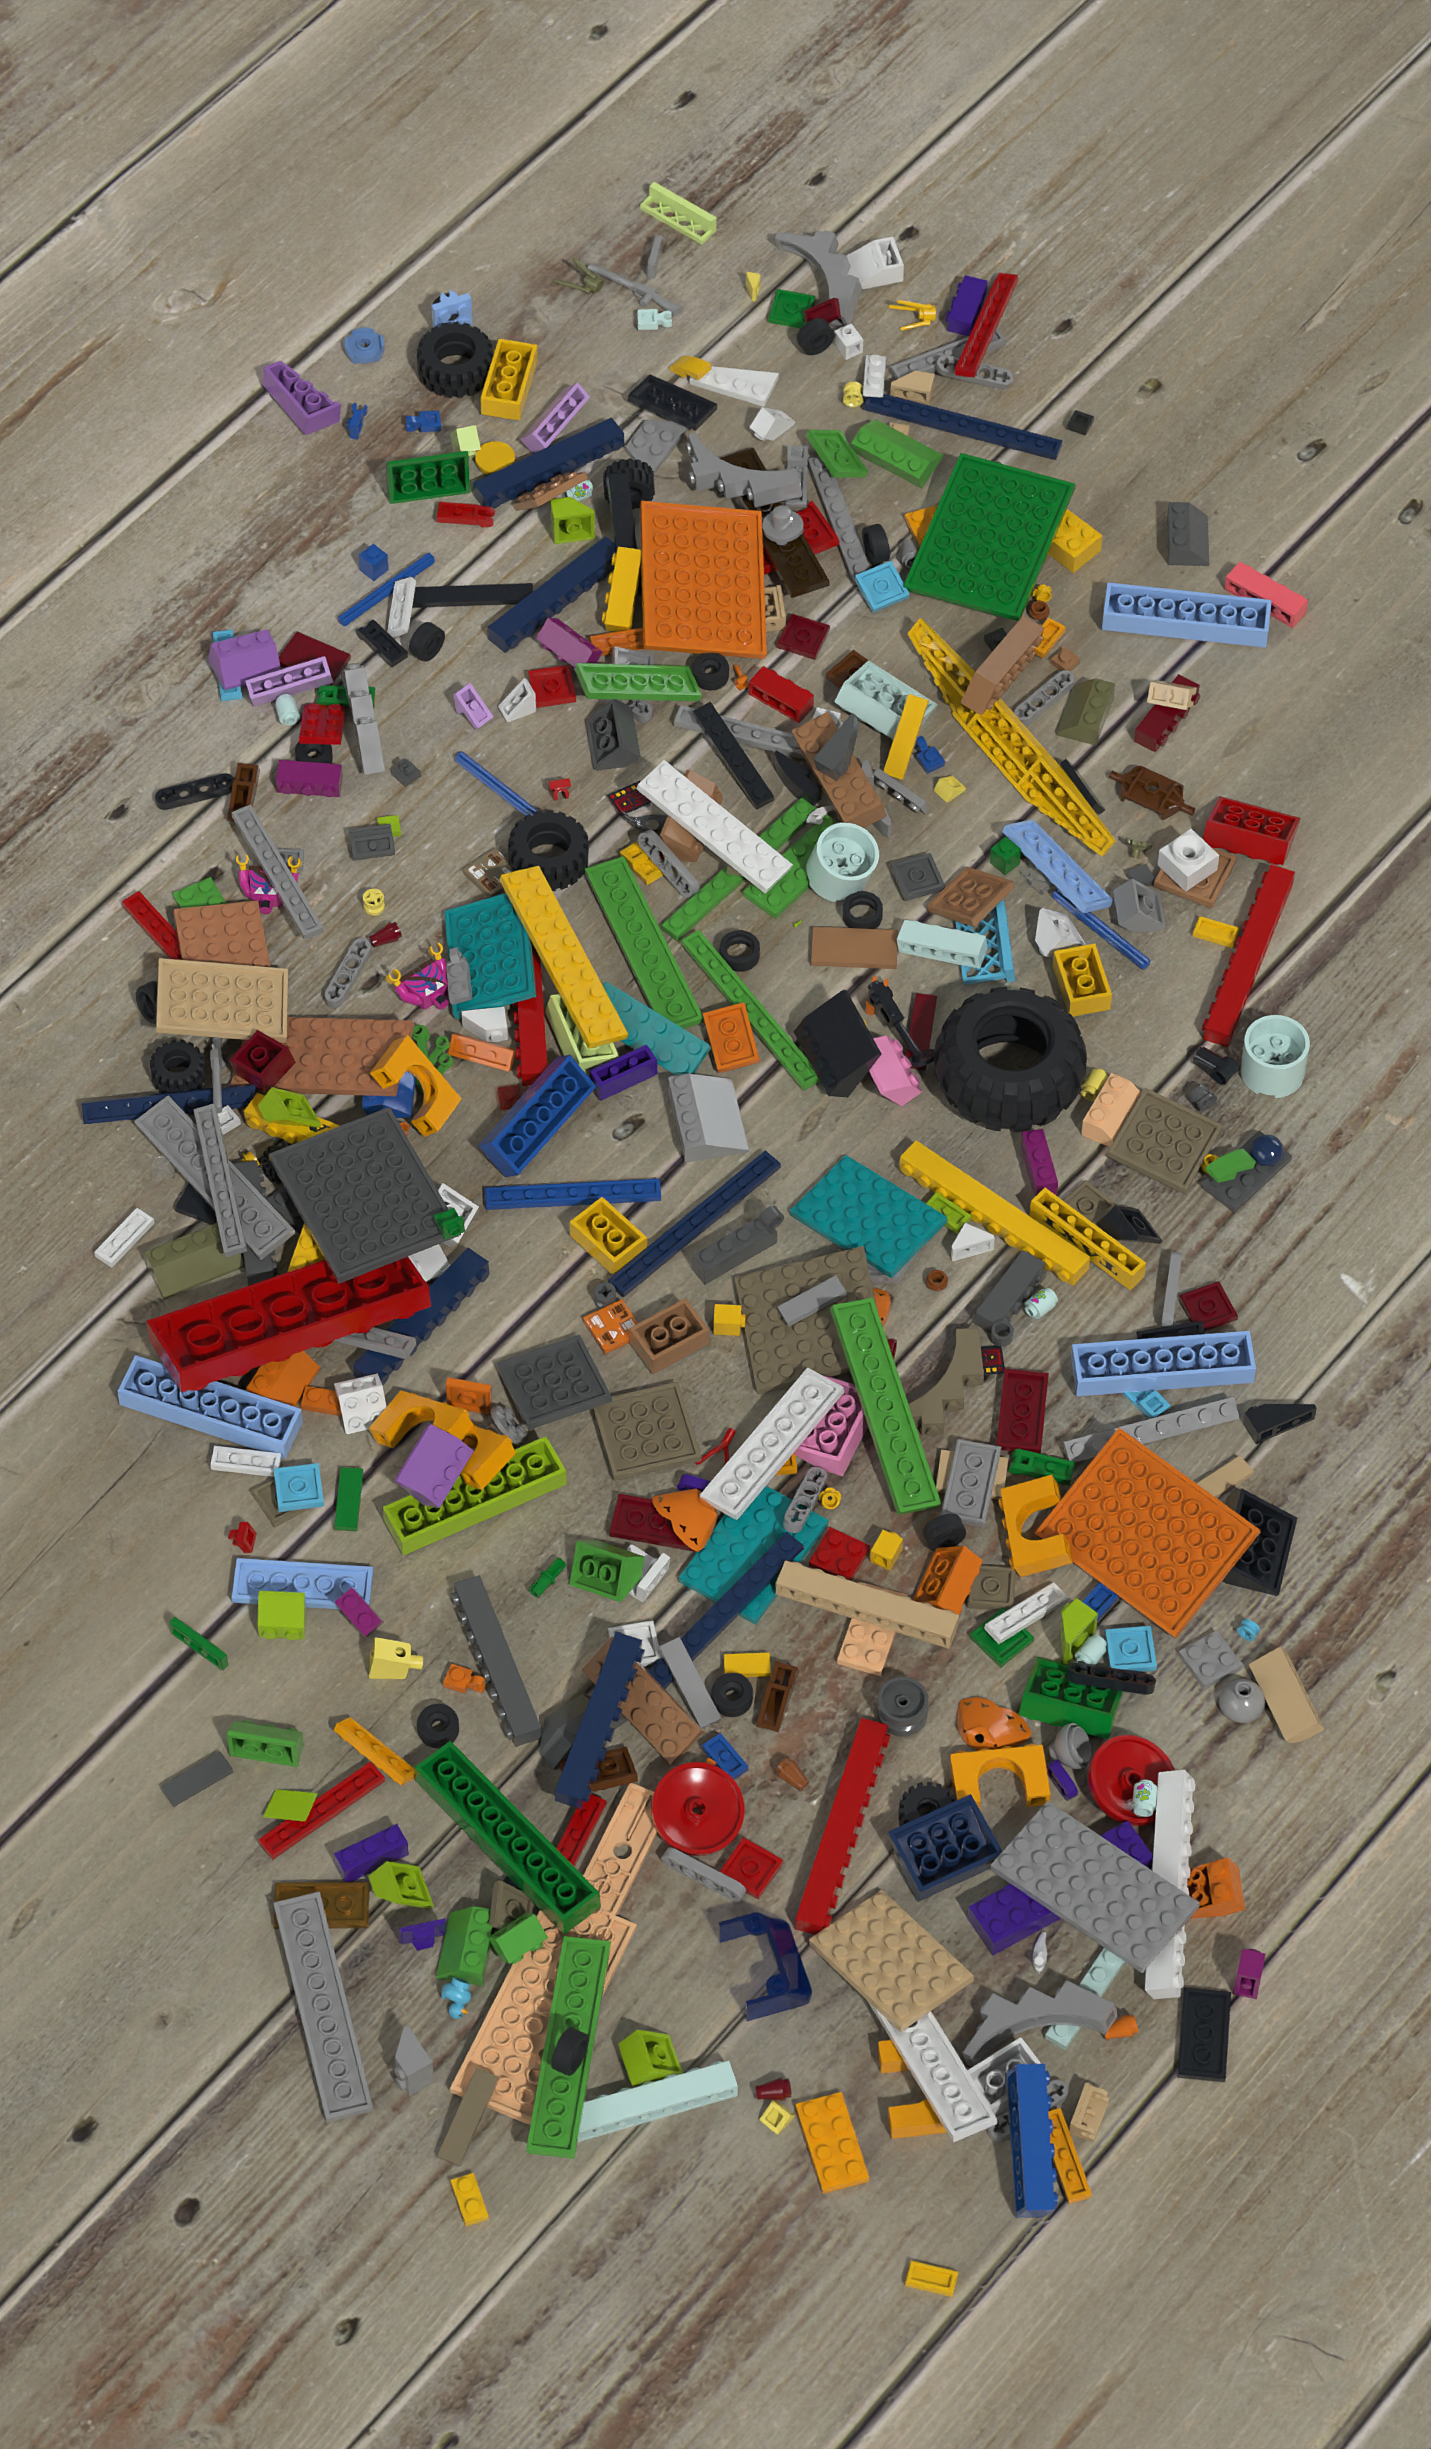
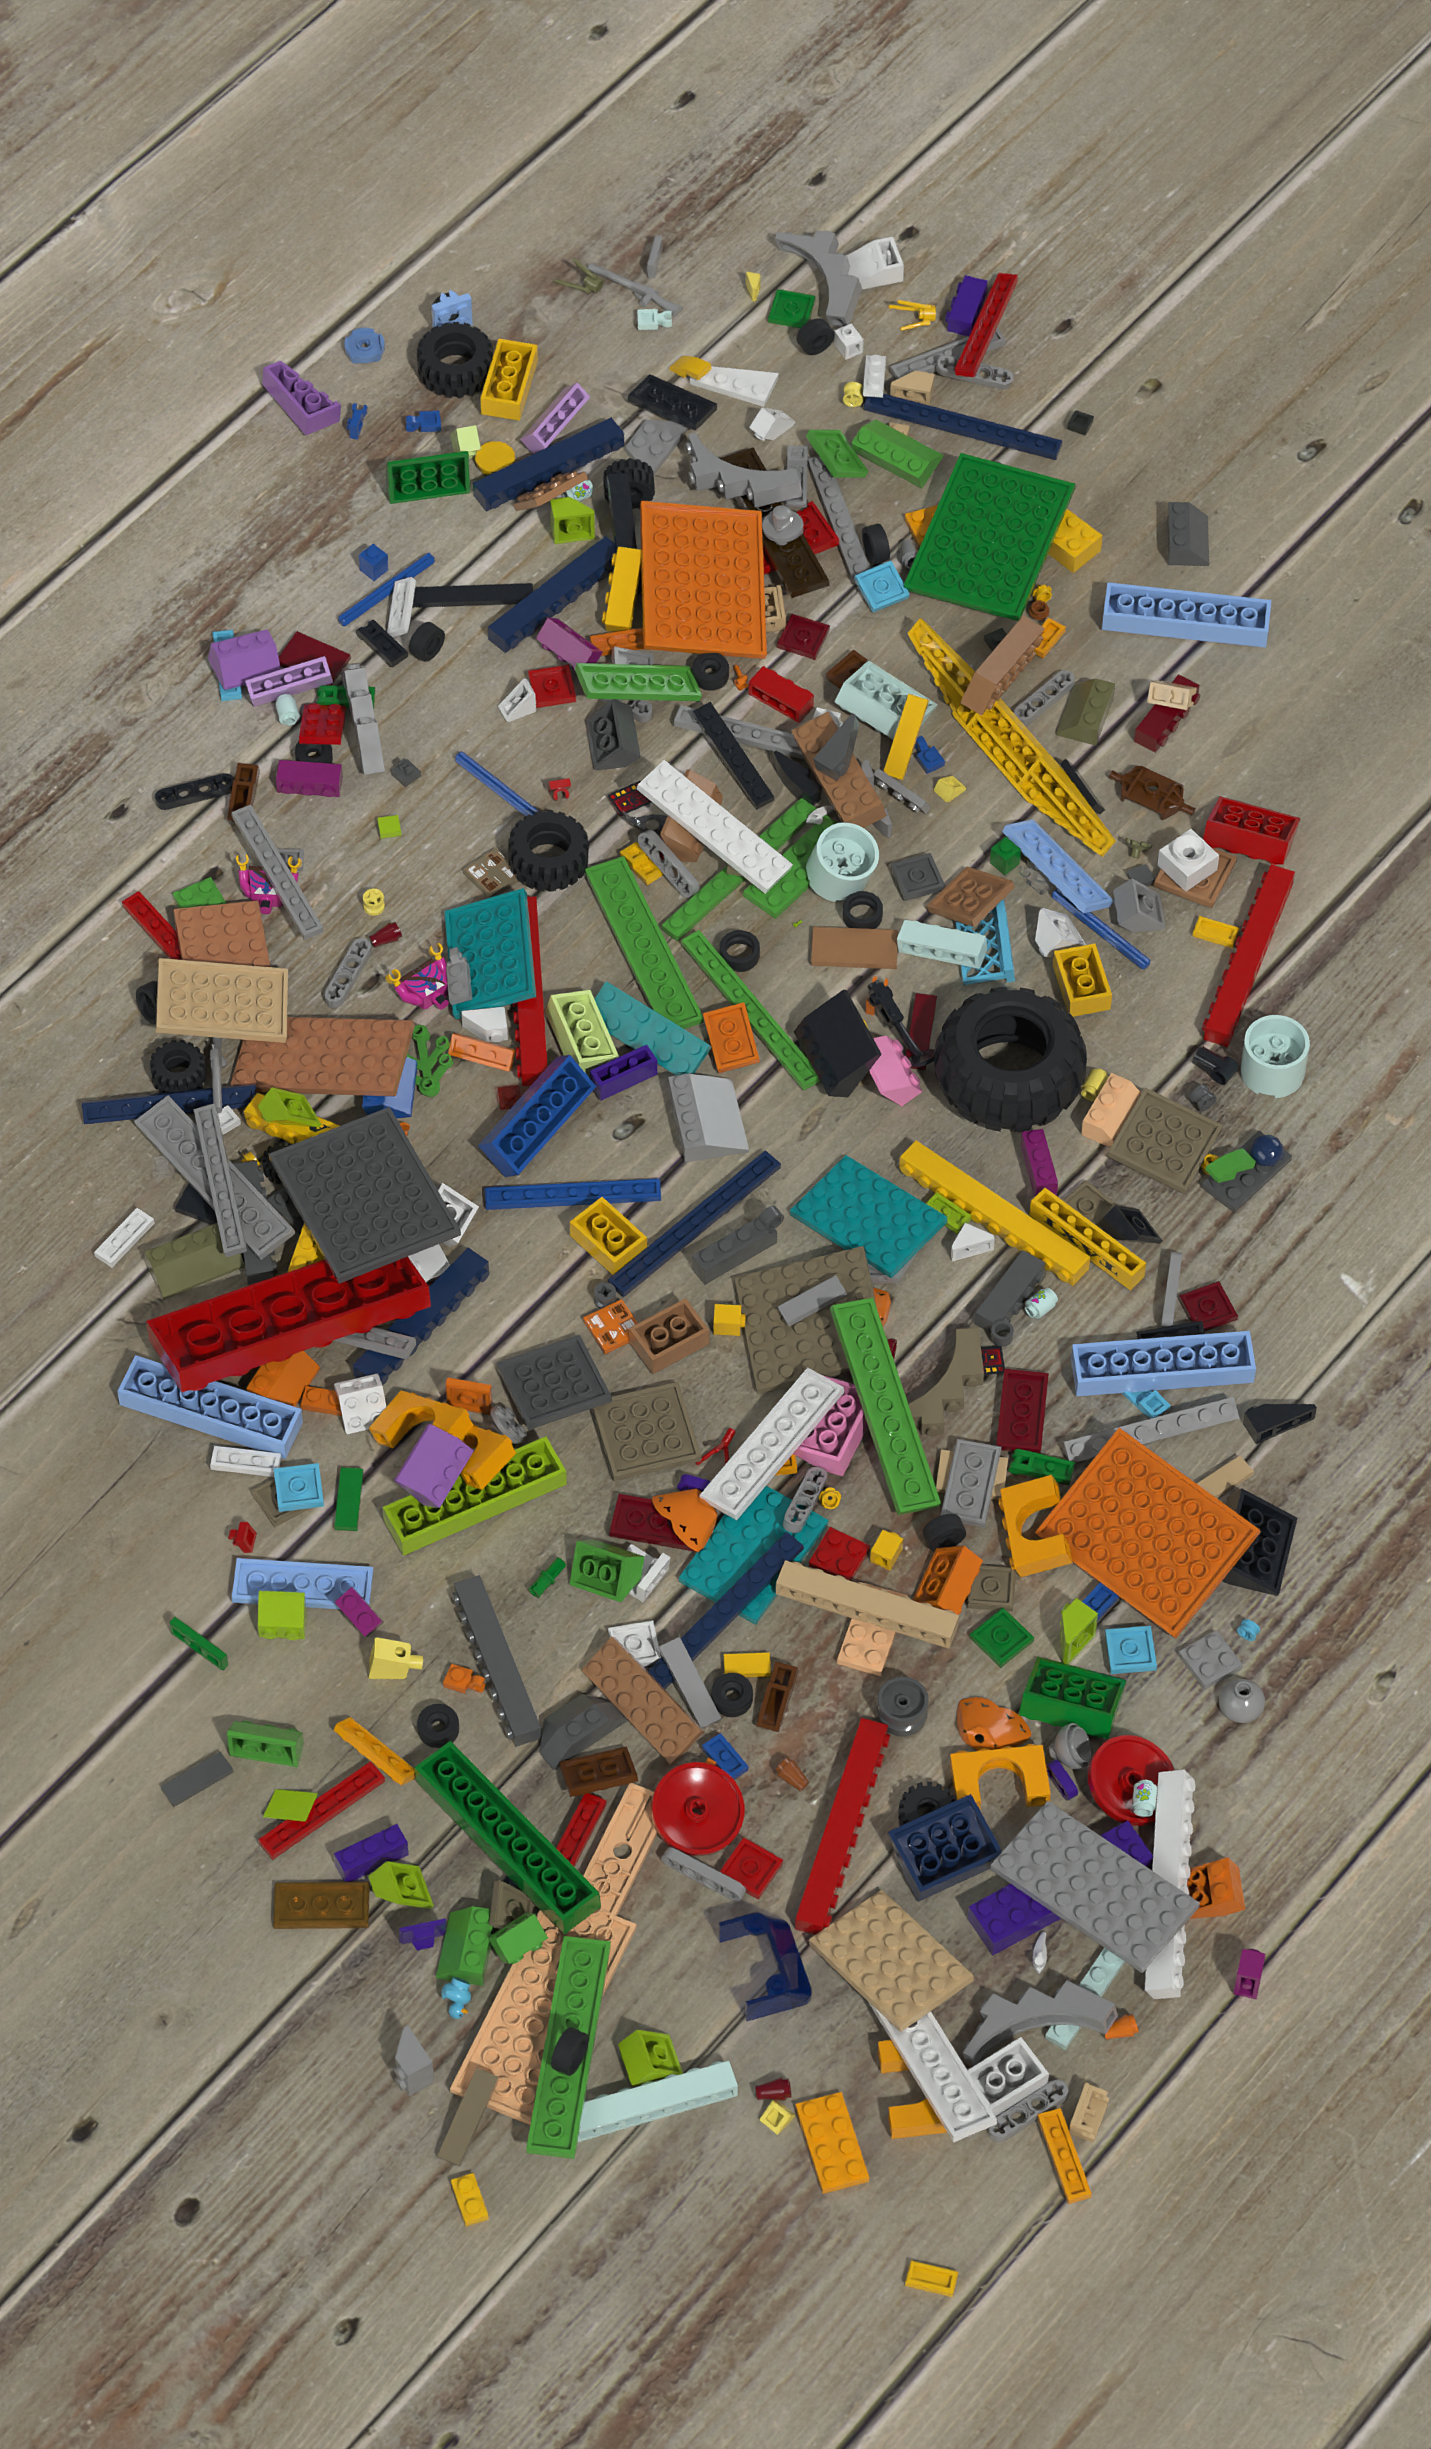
dark red brick [229,1030,296,1093] -> none
light grey plate [273,1892,373,2123] -> none
dark grey plate [349,824,395,861] -> none
light orange arch [370,1035,462,1137] -> none
green bracket [434,1208,465,1239] -> none
red hinge [436,502,495,528] -> none
lavender slope [453,683,493,729] -> none
yellow plate [499,866,628,1049] -> none
dark blue brick [555,1632,645,1809] -> none
yellowish green fence [640,182,717,245] -> none
dark red tile [804,298,841,323] -> none
dark orange plate [926,1270,948,1291] -> none
white tile [984,1582,1069,1644] -> none
blue brick [1006,2064,1058,2218] -> none
medium nougat plate [1051,647,1080,671] -> none
black beam [1065,1662,1156,1695] -> none
light aqua brick [1075,1635,1107,1665] -> none
black tile [1177,1987,1231,2083] -> none
coral brick [1224,562,1308,628] -> none
tan brick [1249,1646,1325,1743] -> none

